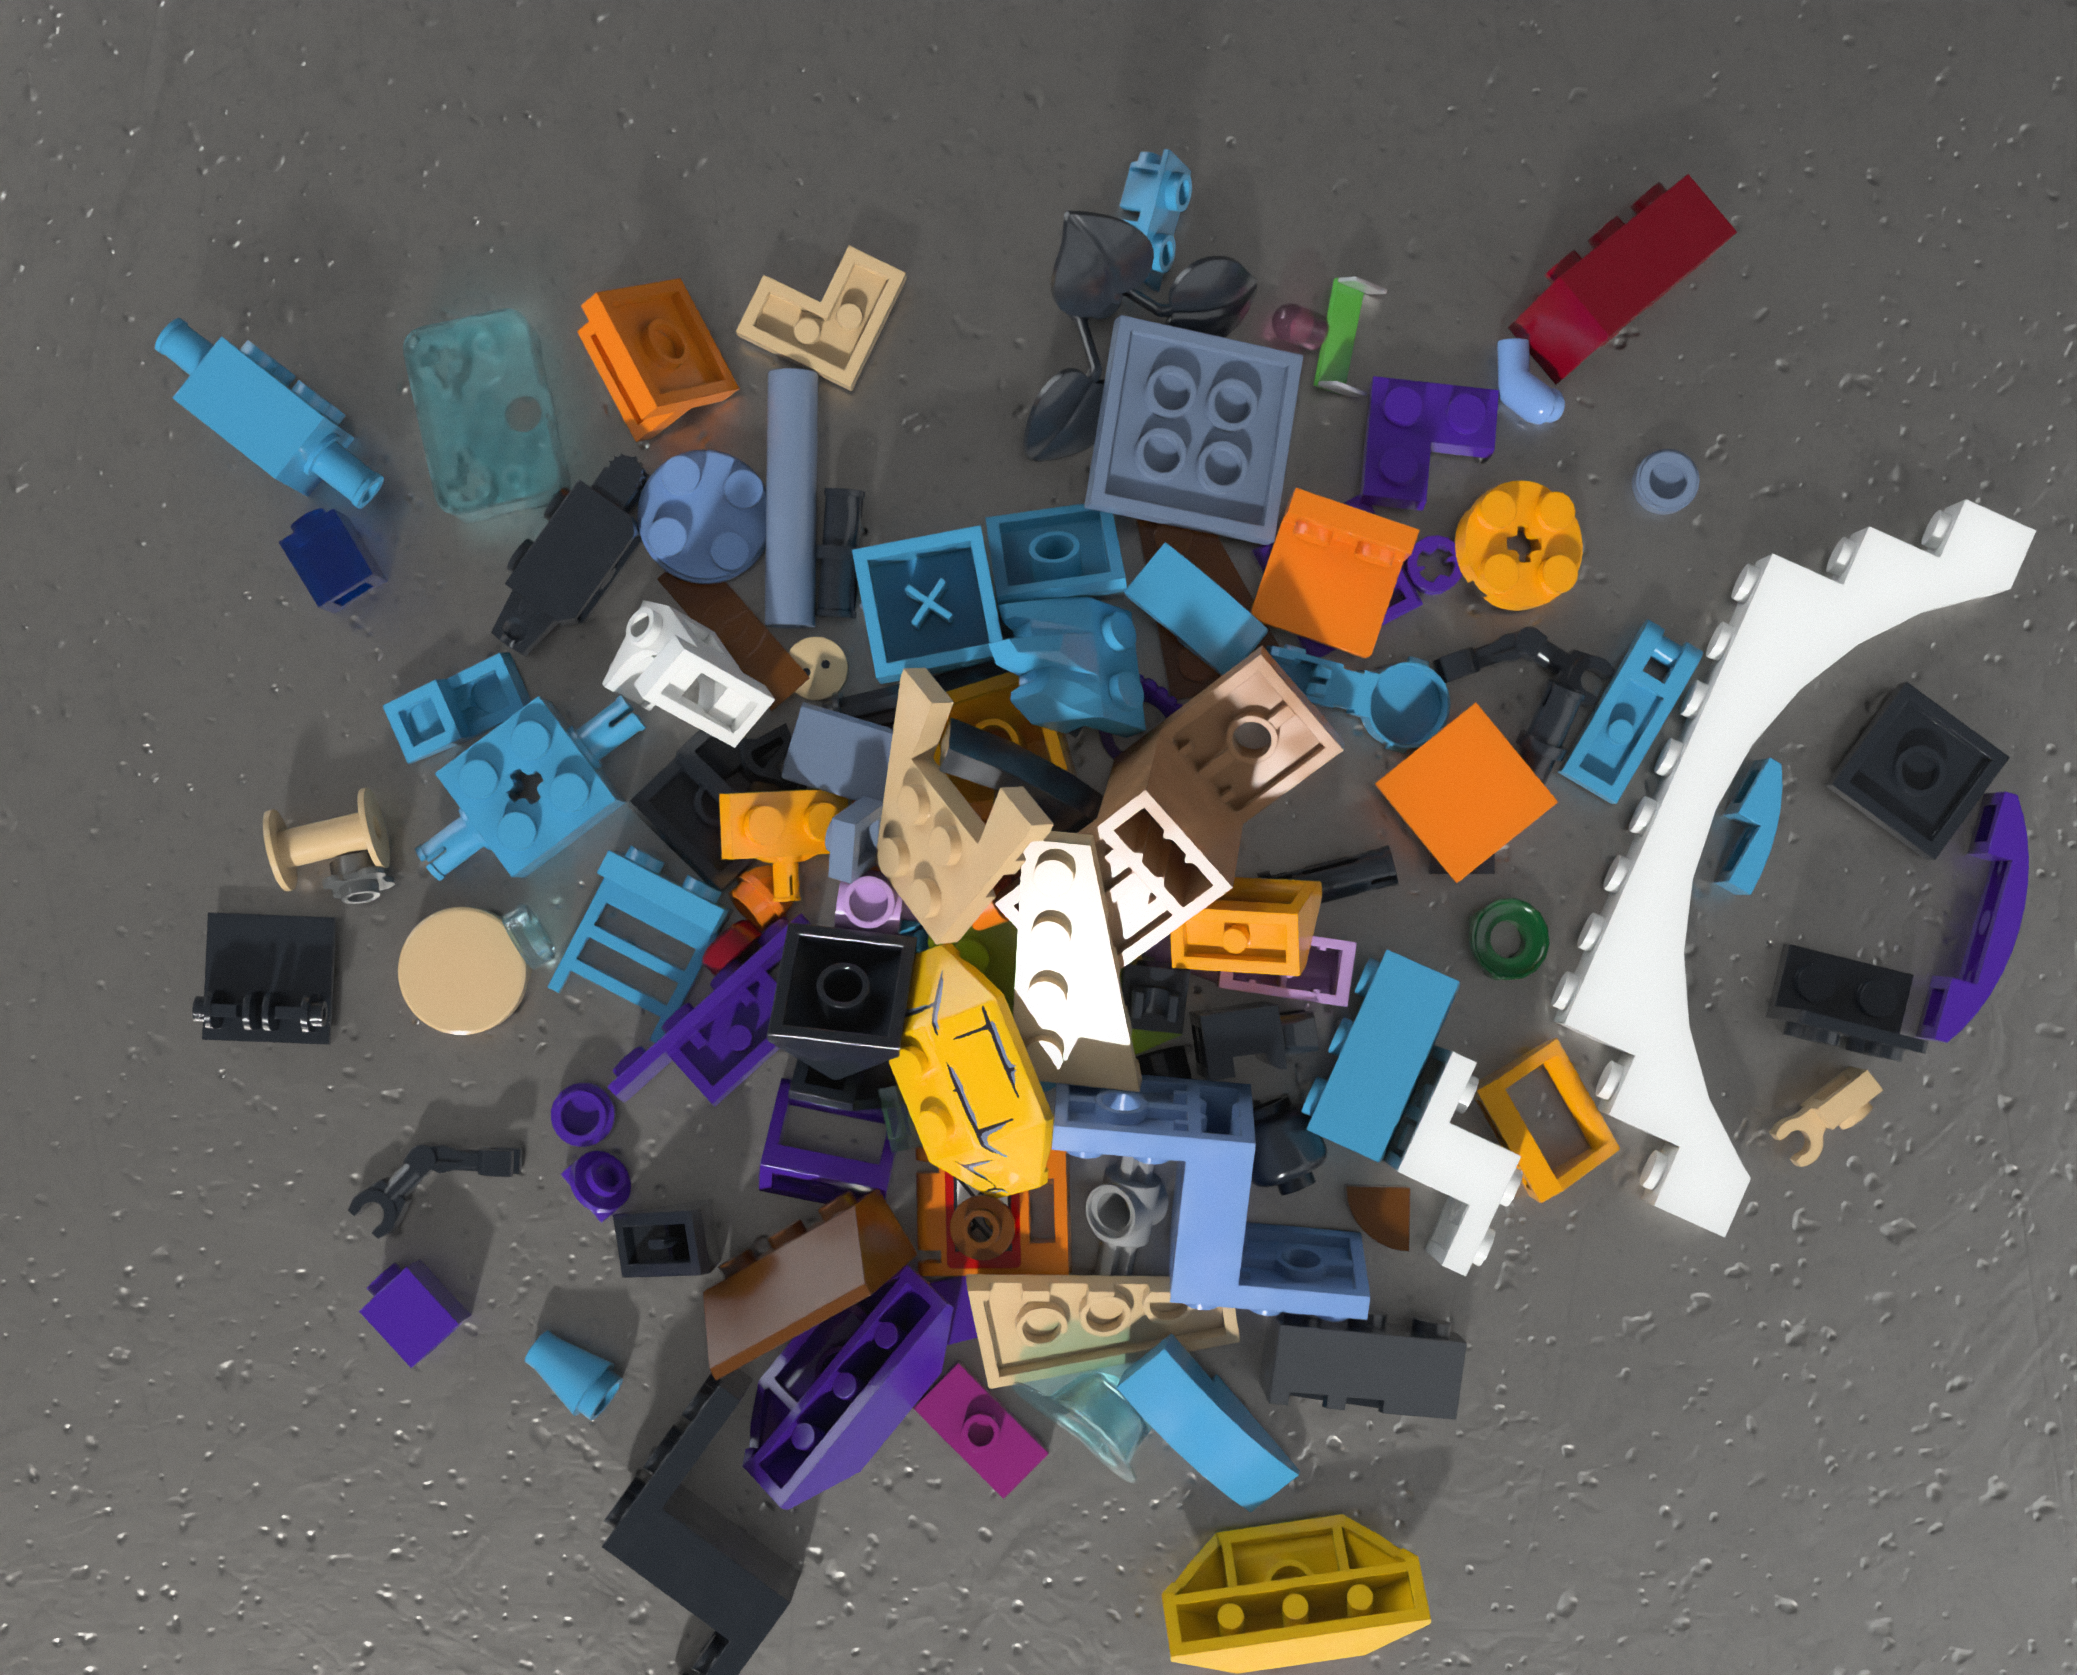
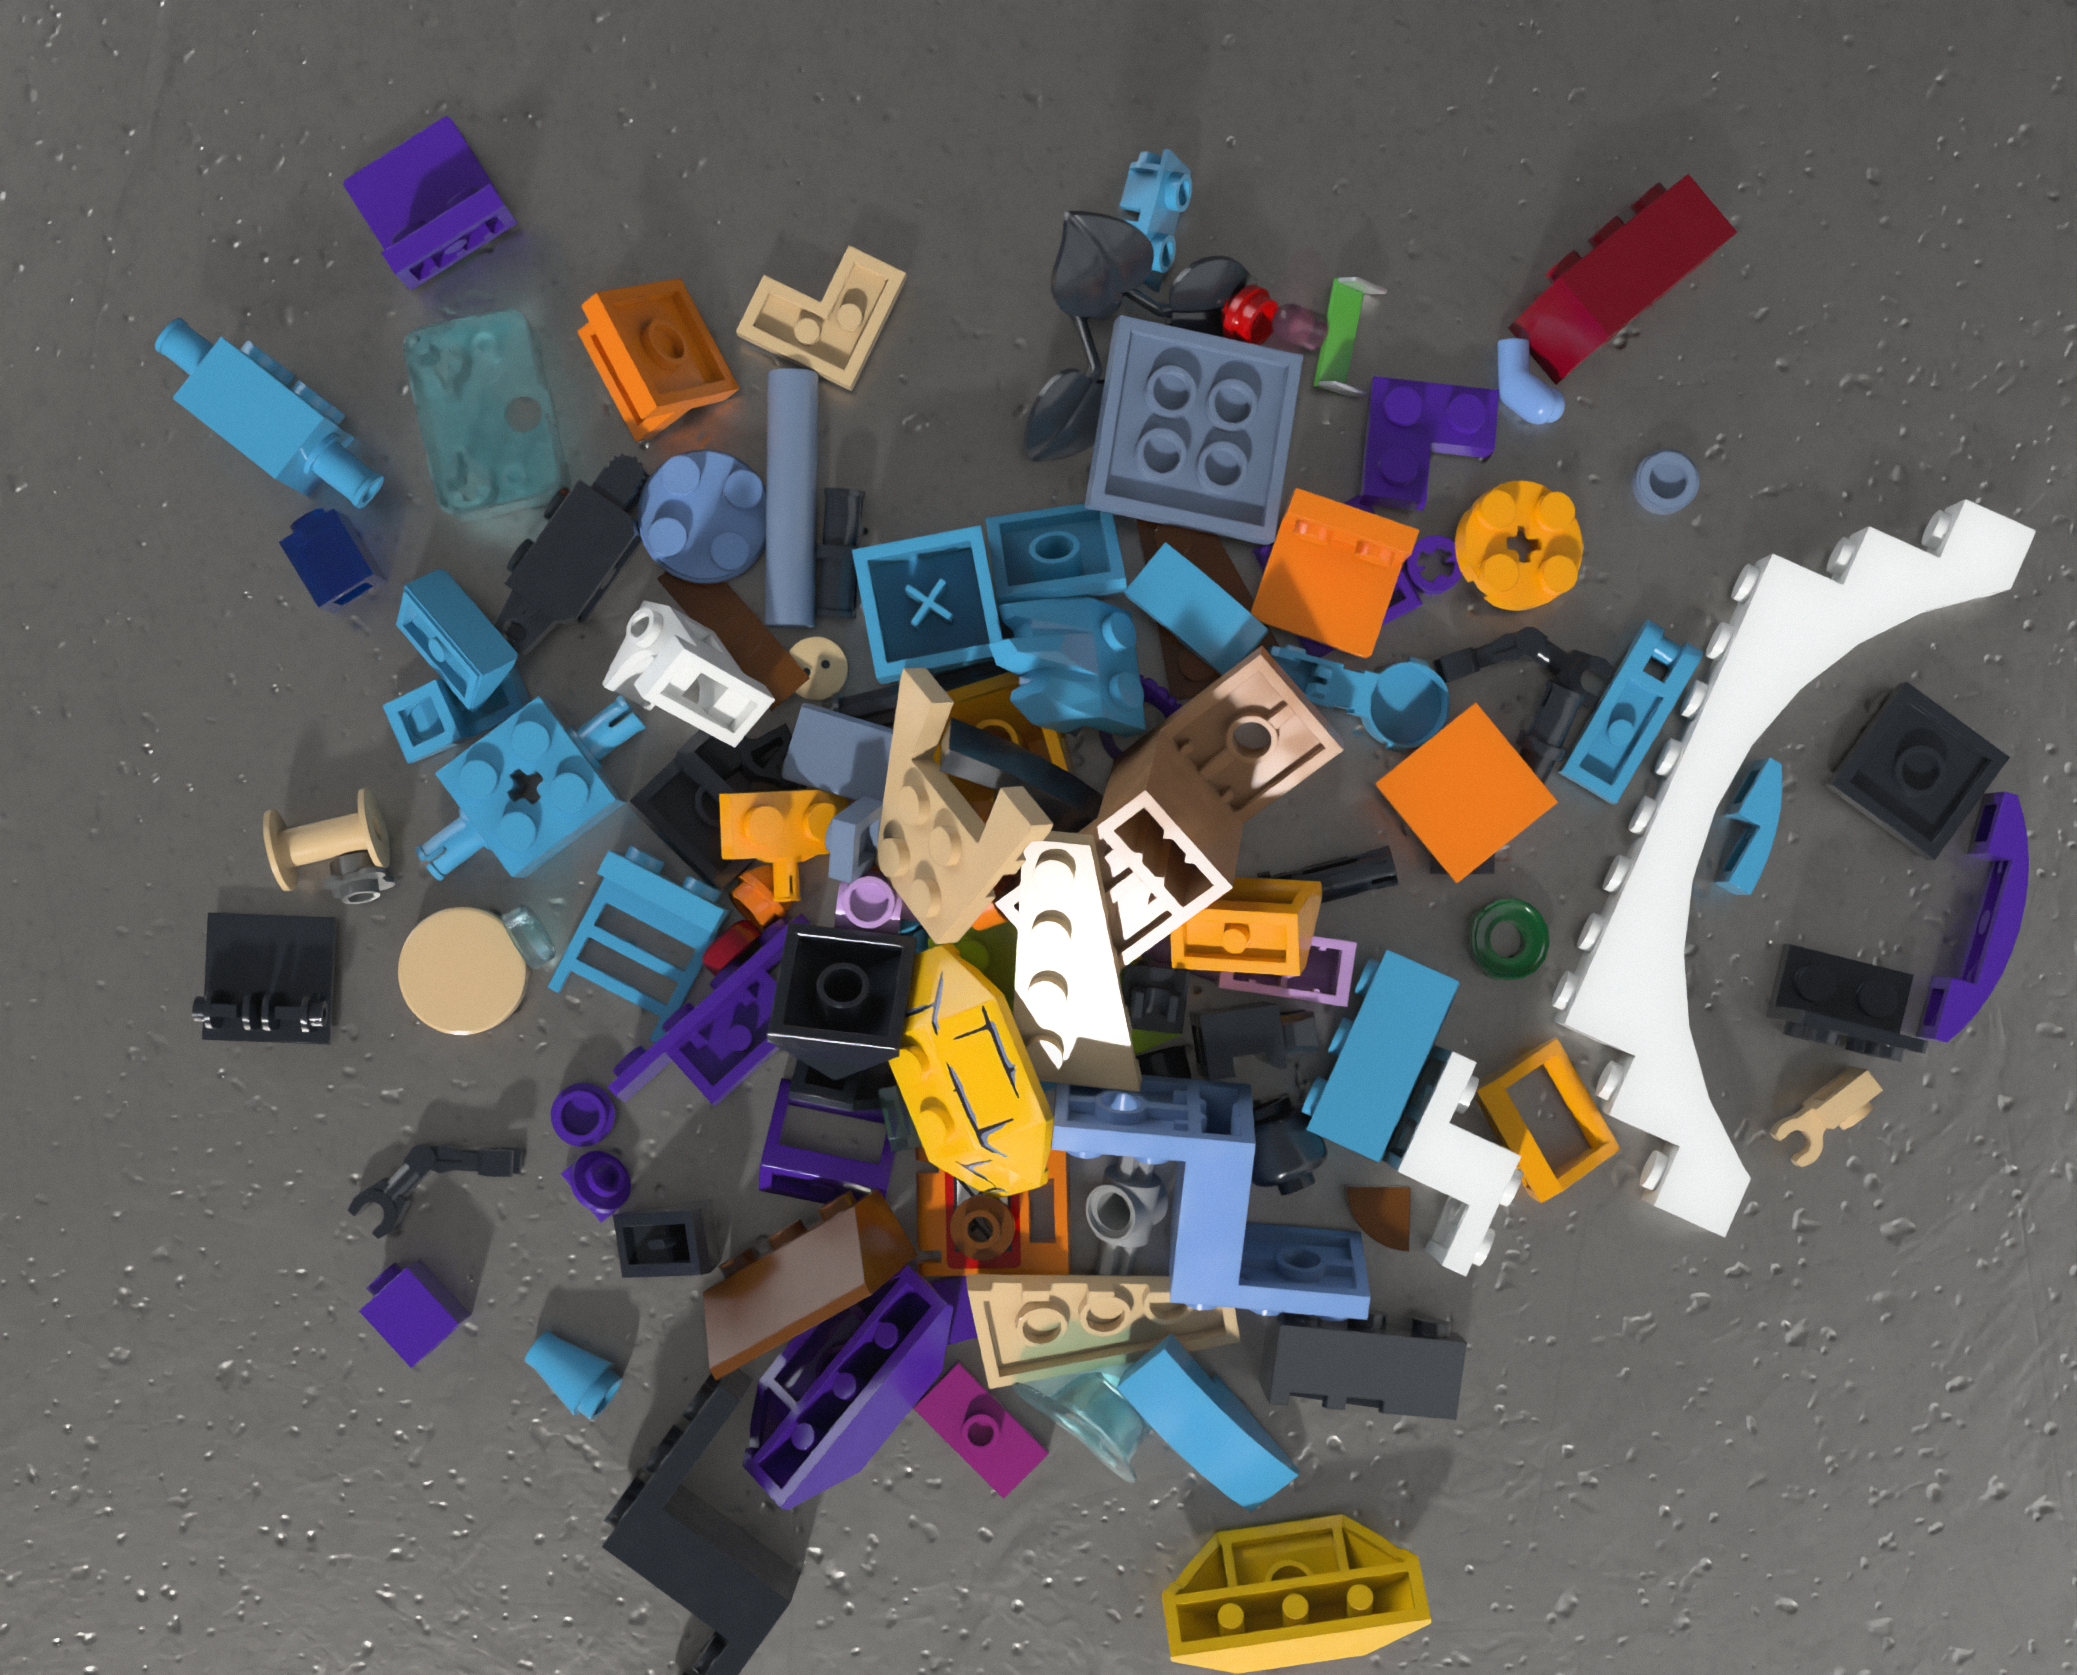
none -> dark purple bracket [343,116,518,291]
none -> dark azure slope [396,569,518,713]
none -> red plate [1221,284,1279,346]

